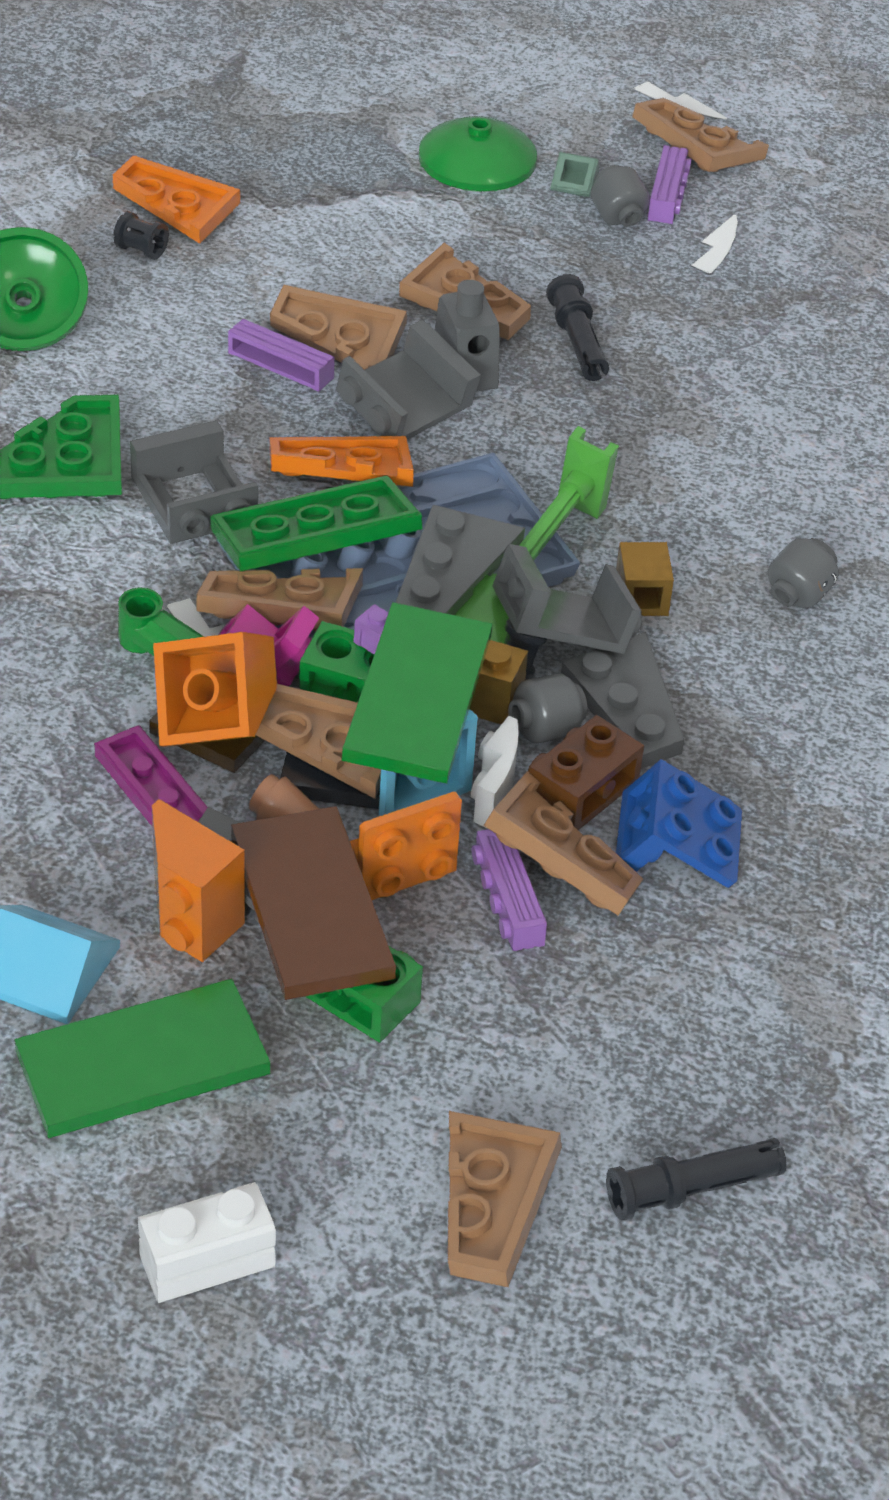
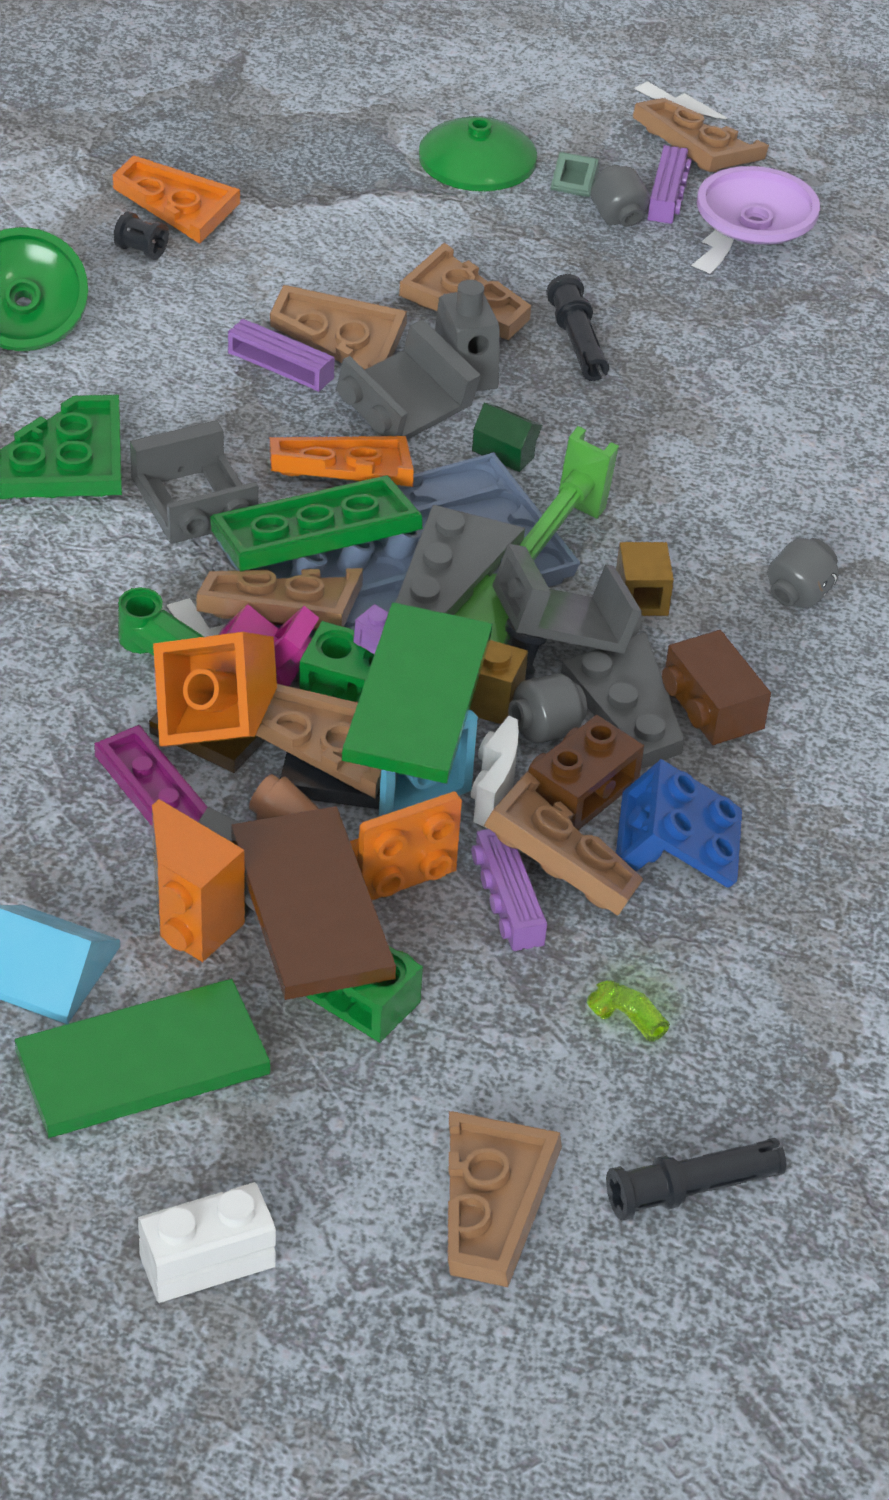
none -> dark green piece [472,402,543,472]
none -> clear neon green arm [587,980,670,1042]
none -> reddish brown brick [662,629,771,746]
none -> lavender dish [697,166,820,245]

